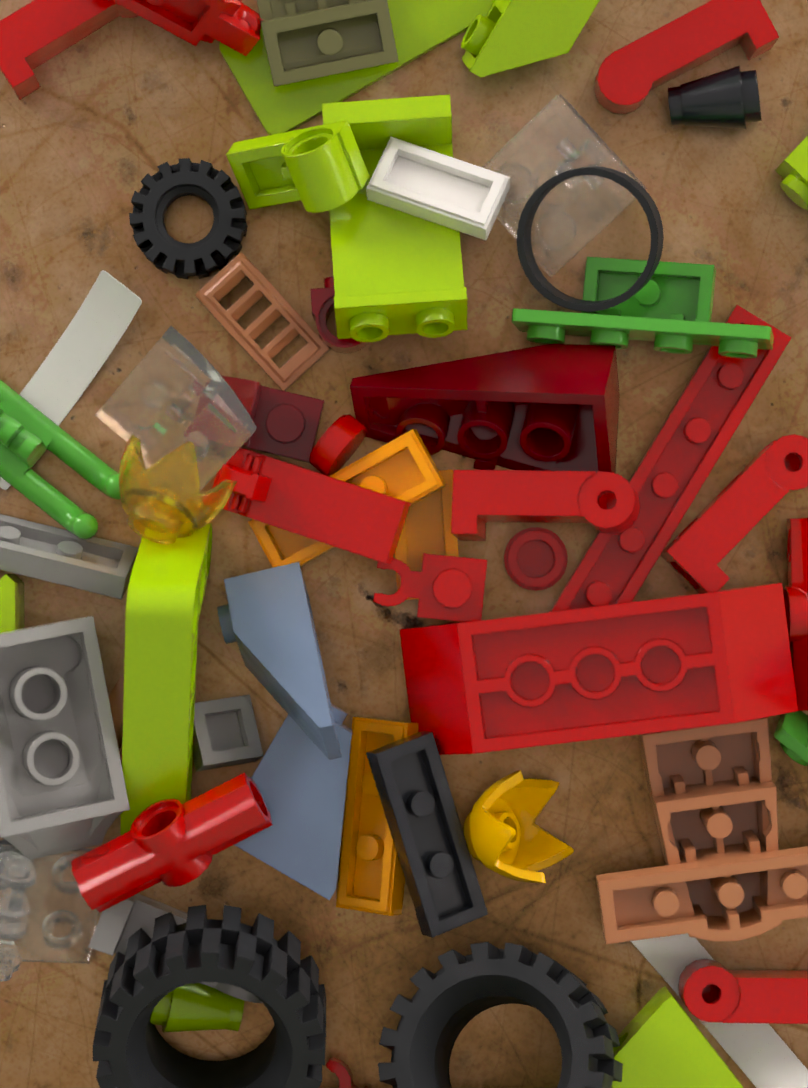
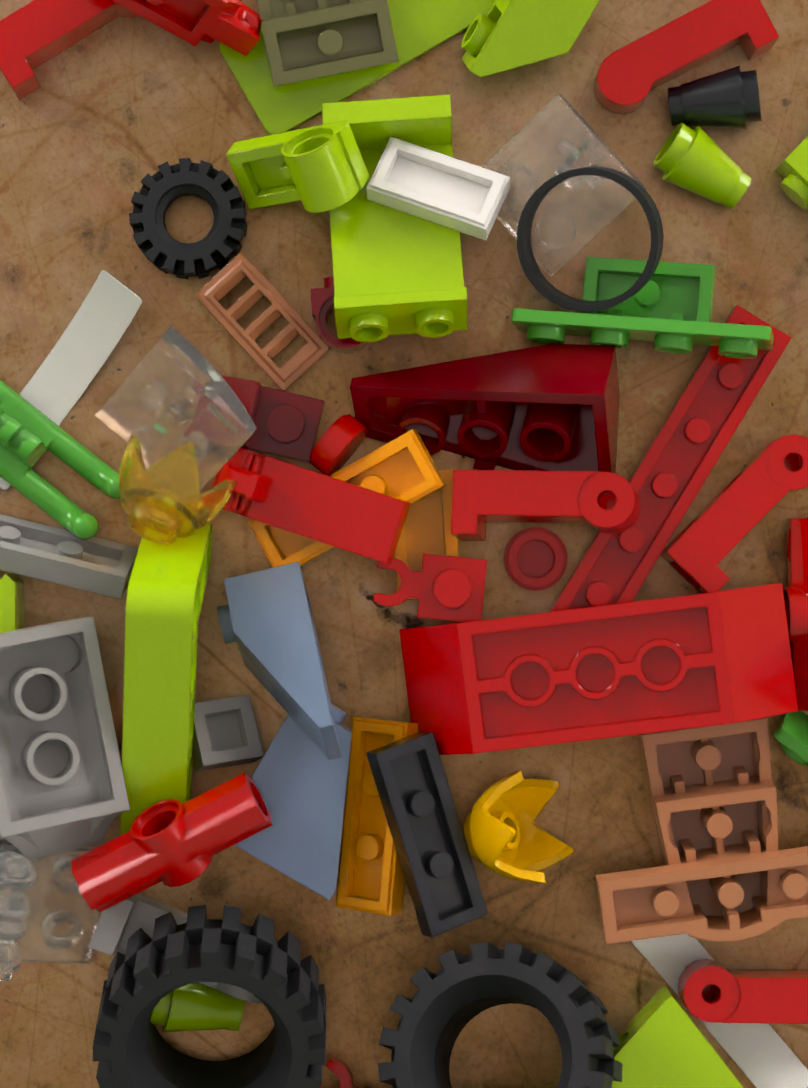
none -> lime cone [653,123,752,209]

